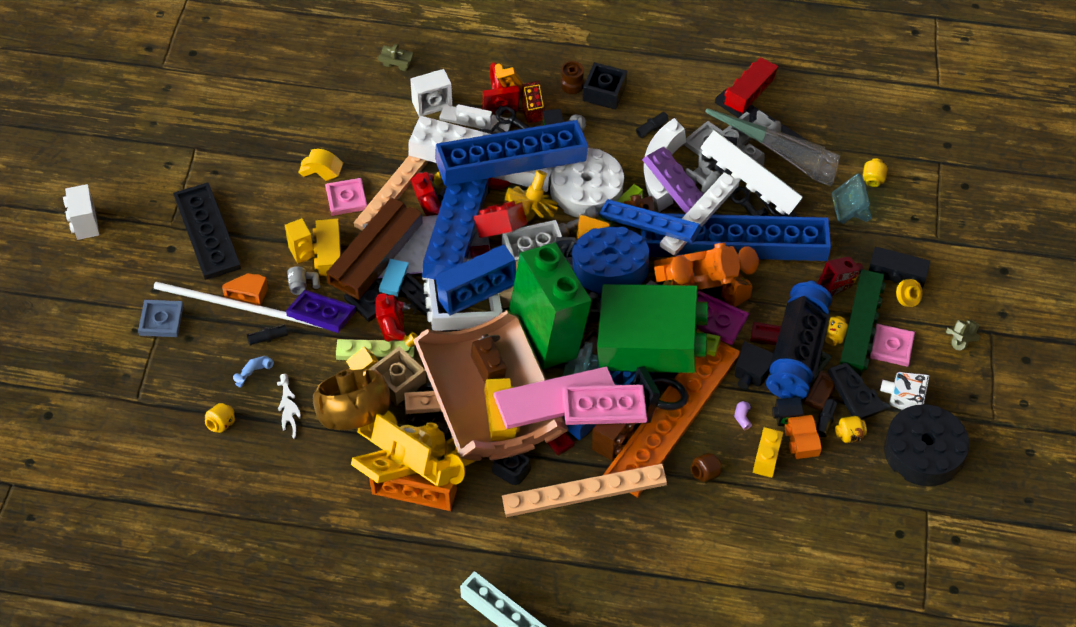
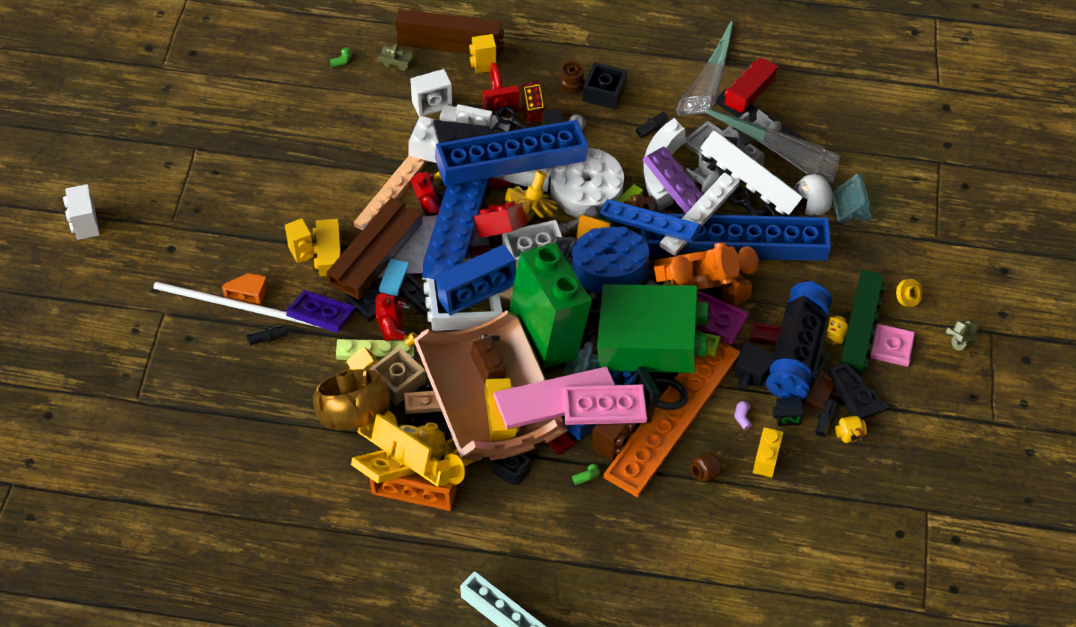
sand blue plate [138,300,184,337] -> none
black plate [173,182,241,280] -> none
yellow head [205,403,235,433] -> none
light blue arm [233,356,274,388] -> none
white piece [277,374,301,439] -> none
light grey piece [287,267,320,295] -> none
yellow brick [299,149,343,181] -> none
bright pink tile [325,178,367,216] -> none
light orange hinge [495,64,528,96] -> none
light nougat plate [502,464,667,517] -> none
orange brick [785,415,821,459] -> none
dark red torso [817,256,864,296] -> none
yellow head [862,159,888,187] -> none
black brick [868,246,931,289] -> none
white torso [880,372,929,410] -> none
black brick [884,405,969,486] -> none
none -> bright green arm [330,47,352,68]
none -> reddish brown brick [396,9,504,58]
none -> black wing [433,120,492,143]
none -> yellow brick [469,34,496,74]
none -> bright green arm [572,464,600,485]
none -> clear plate [676,21,734,116]
none -> white hair [794,174,833,216]

